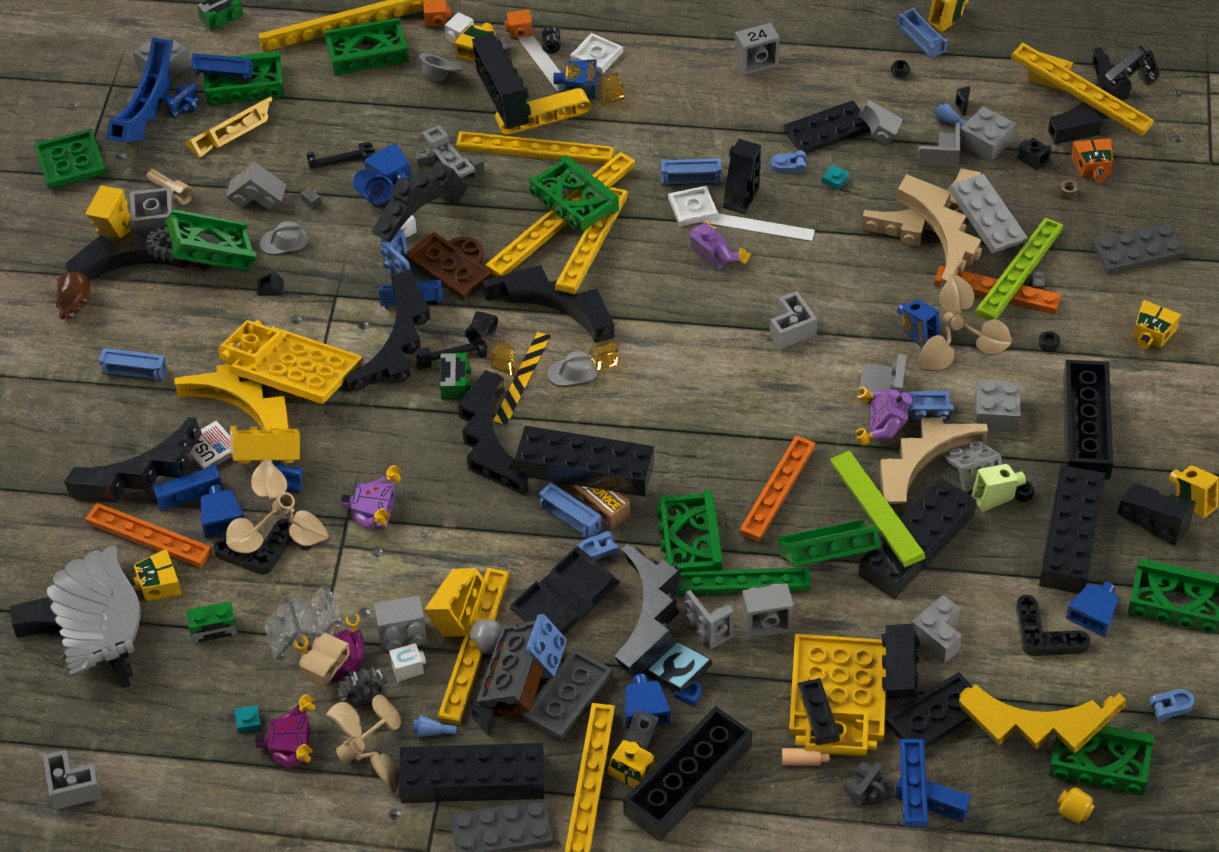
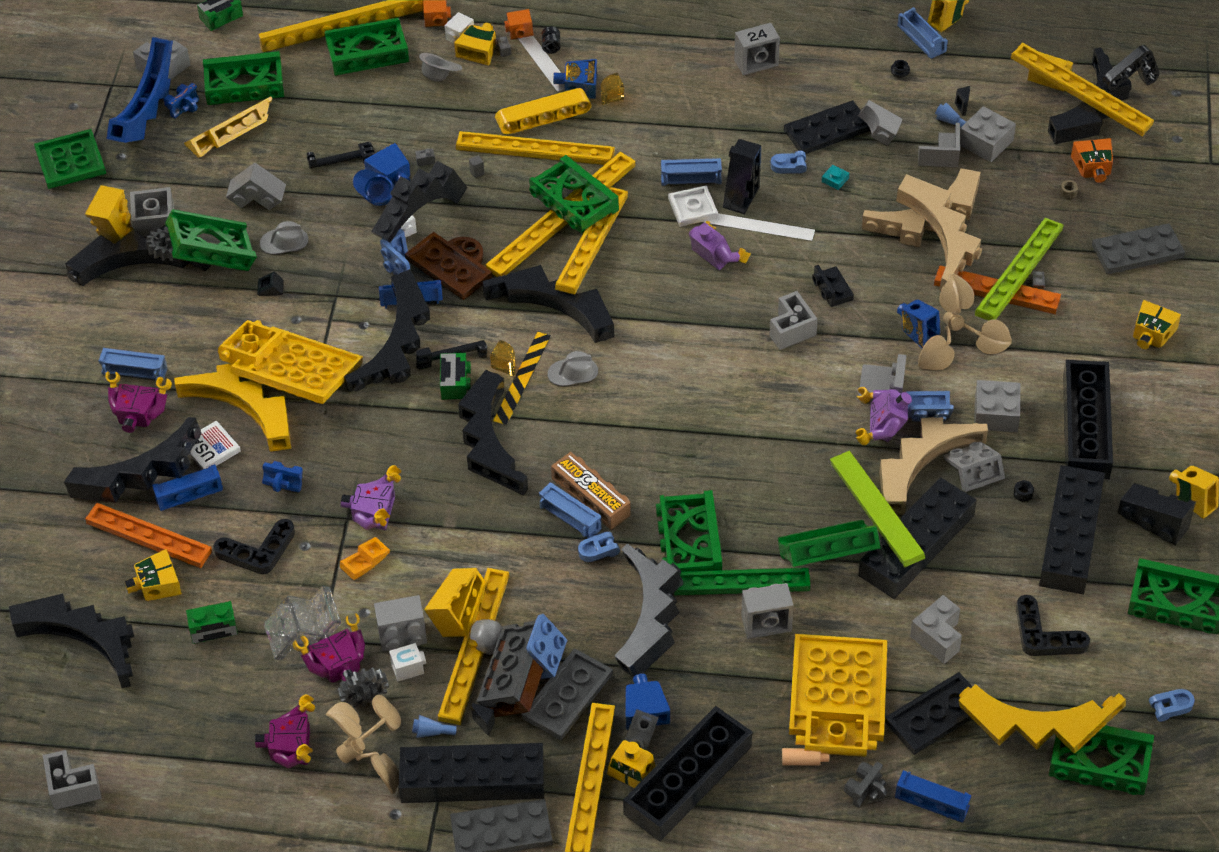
light grey animal [47,546,141,676] -> none
reddish brown piece [56,272,91,320] -> none
tan piece [146,169,194,205] -> none
blue container [191,53,253,80] -> none
blue torso [201,485,244,538] -> none
tan plant [226,459,329,554] -> none
yellow wedge [230,426,300,464] -> none
teal plate [235,705,261,733] -> none
tan brick [299,633,350,687] -> none
flat silver piece [300,187,321,210] -> none
light grey slope [422,125,476,178] -> none
black piece [465,311,498,344] -> none
black brick [472,33,531,129] -> none
black piece [510,546,620,635] -> none
black brick [515,425,654,497] -> none
white tile [570,33,623,74] -> none
clear yellow brick [589,342,618,370] -> none
tile [647,641,713,694] -> none
blue tile [674,681,702,707] -> none
light grey bracket [684,590,734,649] -> none
orange plate [739,435,815,543] -> none
black tile [797,678,840,746] -> none
black wedge [882,624,920,699] -> none
blue tile [899,739,928,827] -> none
light grey bracket [948,174,1028,253] -> none
yellowish green torso [972,464,1026,512] -> none
black brick [1018,137,1052,171] -> none
black tile [1038,331,1060,352] -> none
yellow head [1057,787,1095,824] -> none
blue torso [1066,582,1119,637] -> none
none -> magenta torso [105,371,172,433]
none -> light orange slope [340,537,390,580]
none -> black bracket [812,265,854,307]

